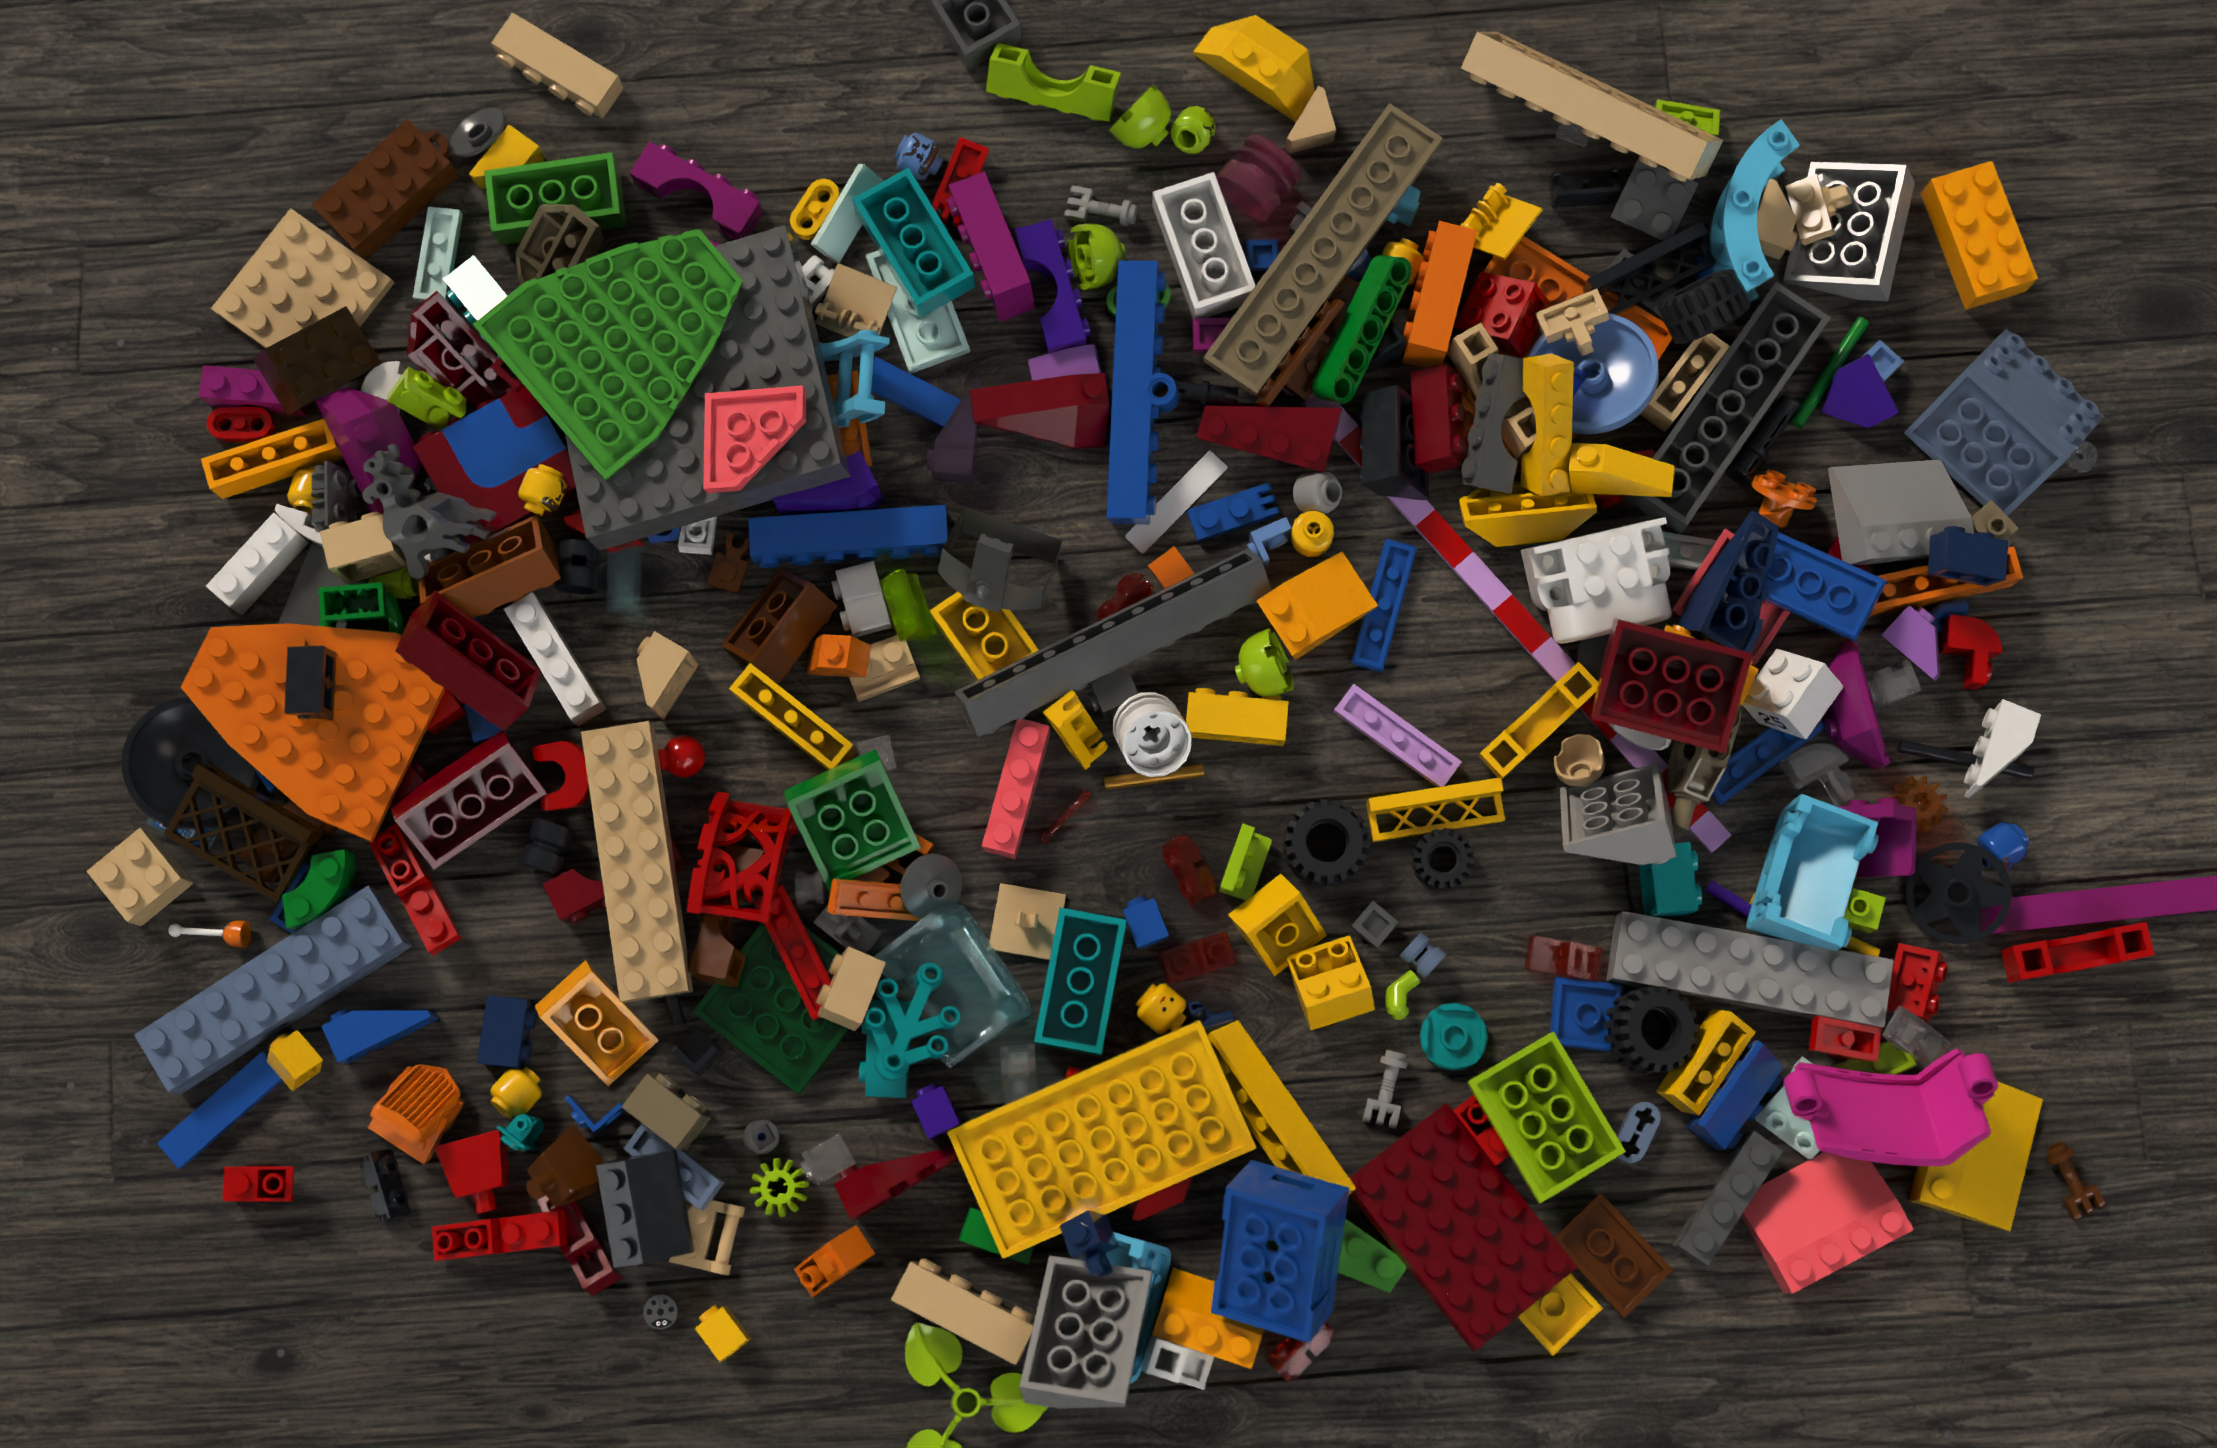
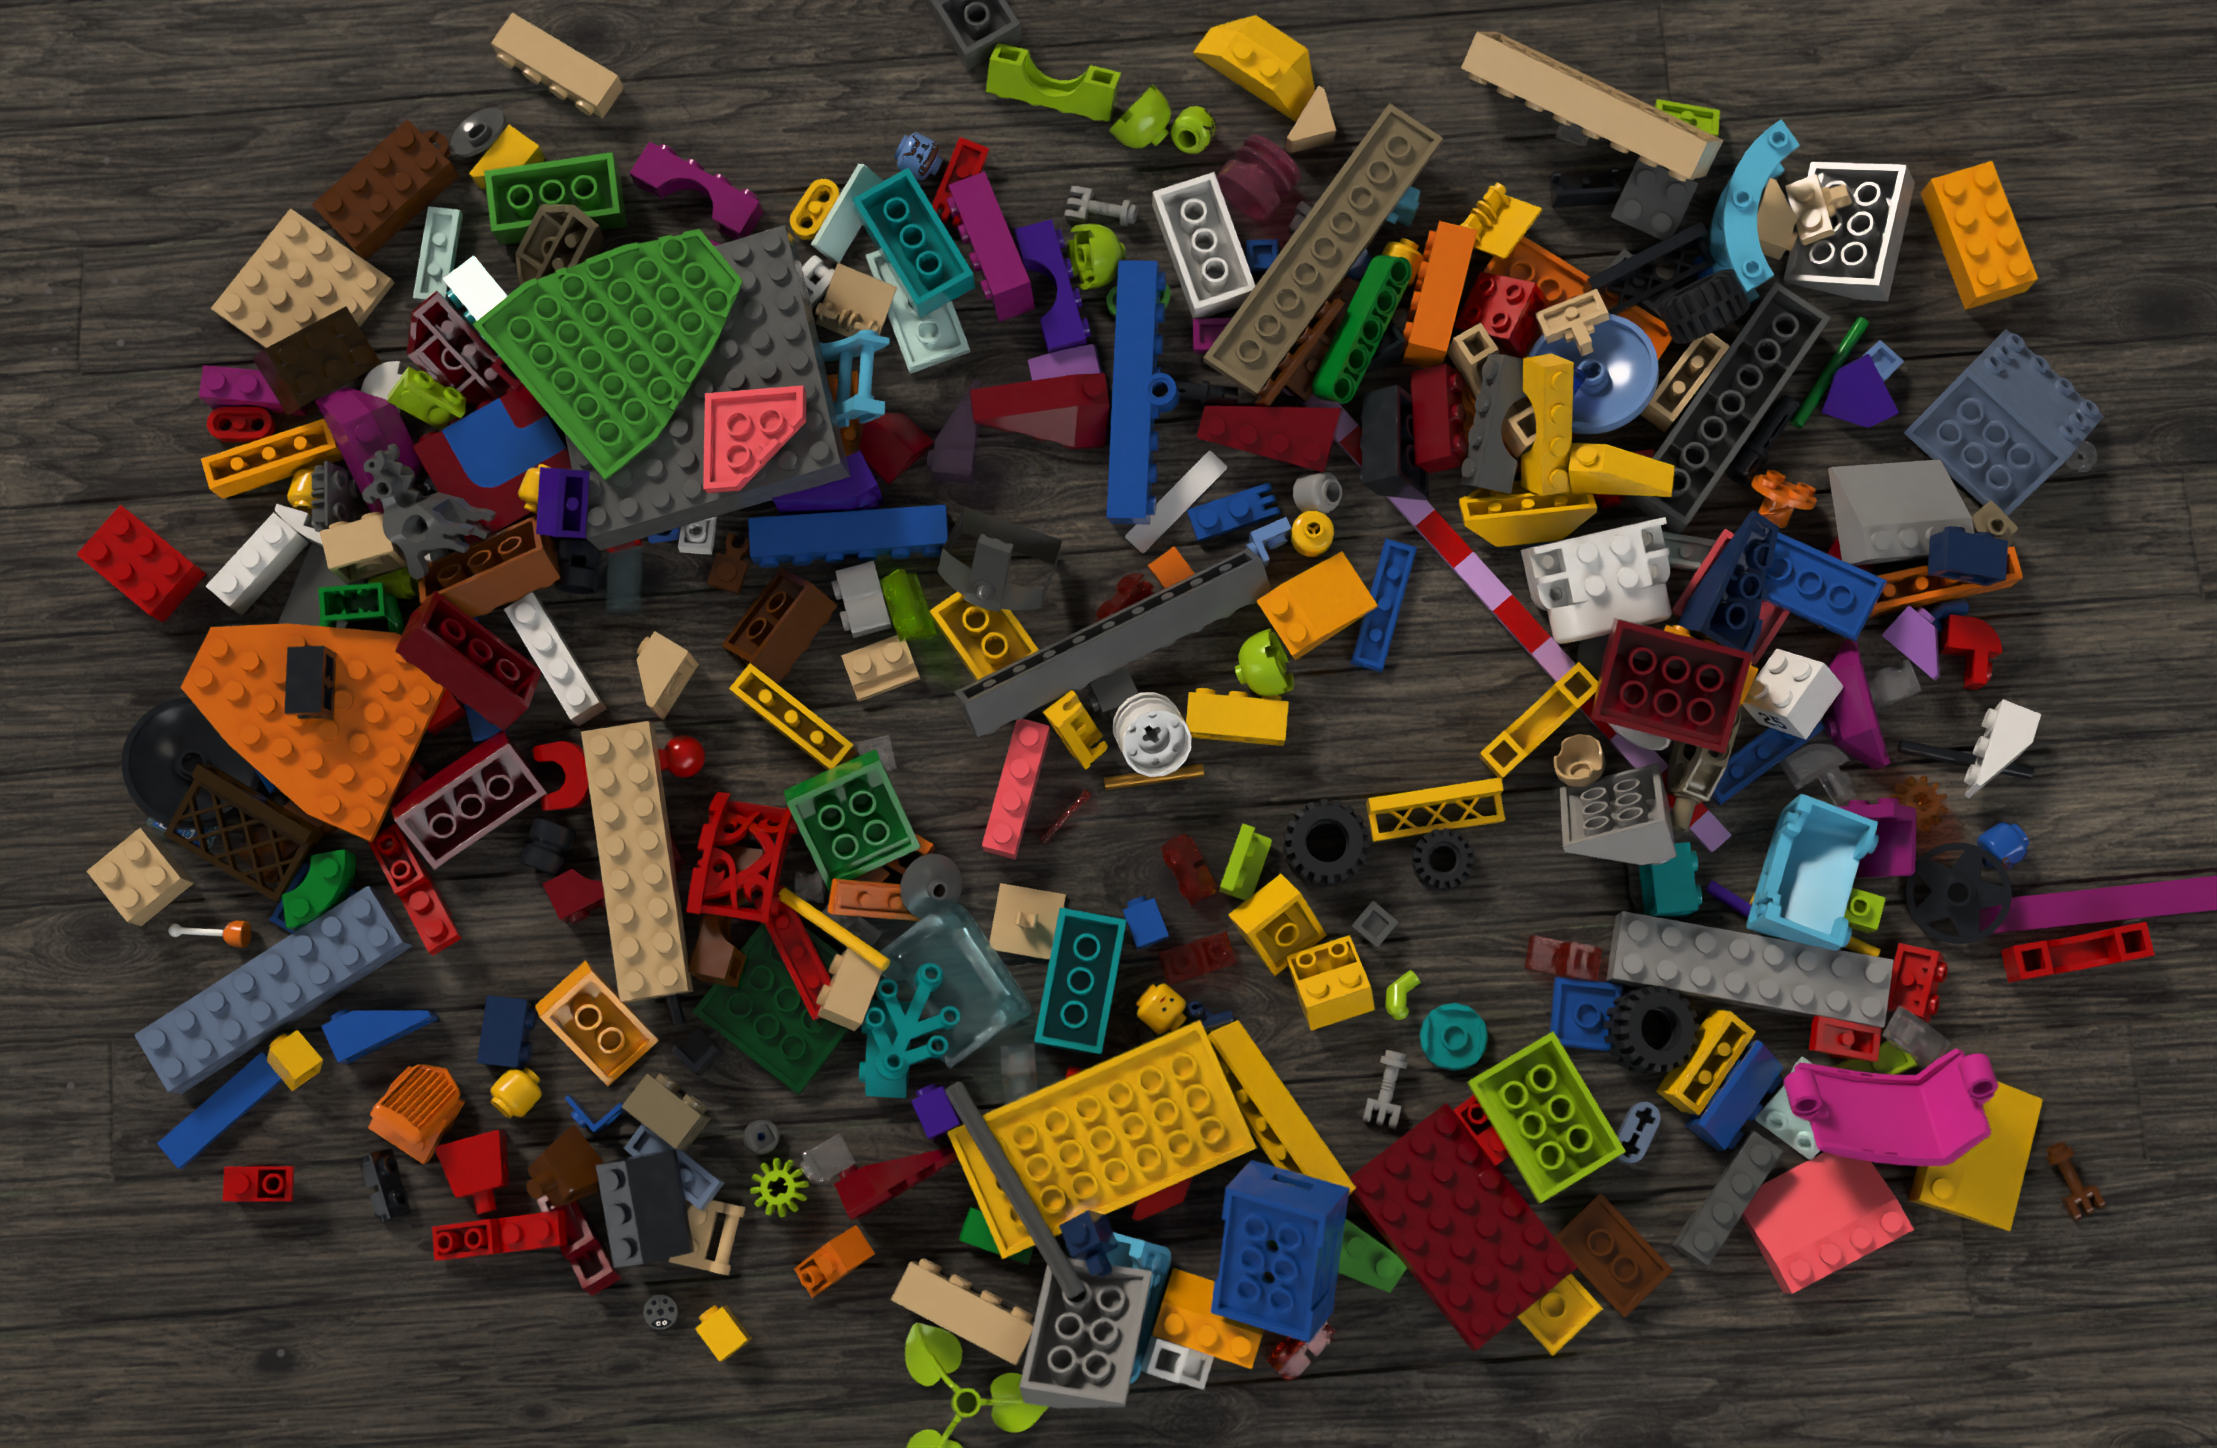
teal hinge [496,1114,544,1152] -> none
orange slope [806,635,871,678] -> none
blue tile [871,357,962,431] -> none
lavender plate [1334,684,1462,787] -> none
sand blue wheel [1399,931,1447,979] -> none
none -> red brick [76,504,207,623]
none -> dark purple brick [536,467,590,538]
none -> yellow bar [779,888,890,971]
none -> dark red slope [858,413,935,485]
none -> dark grey axle [945,1082,1084,1299]

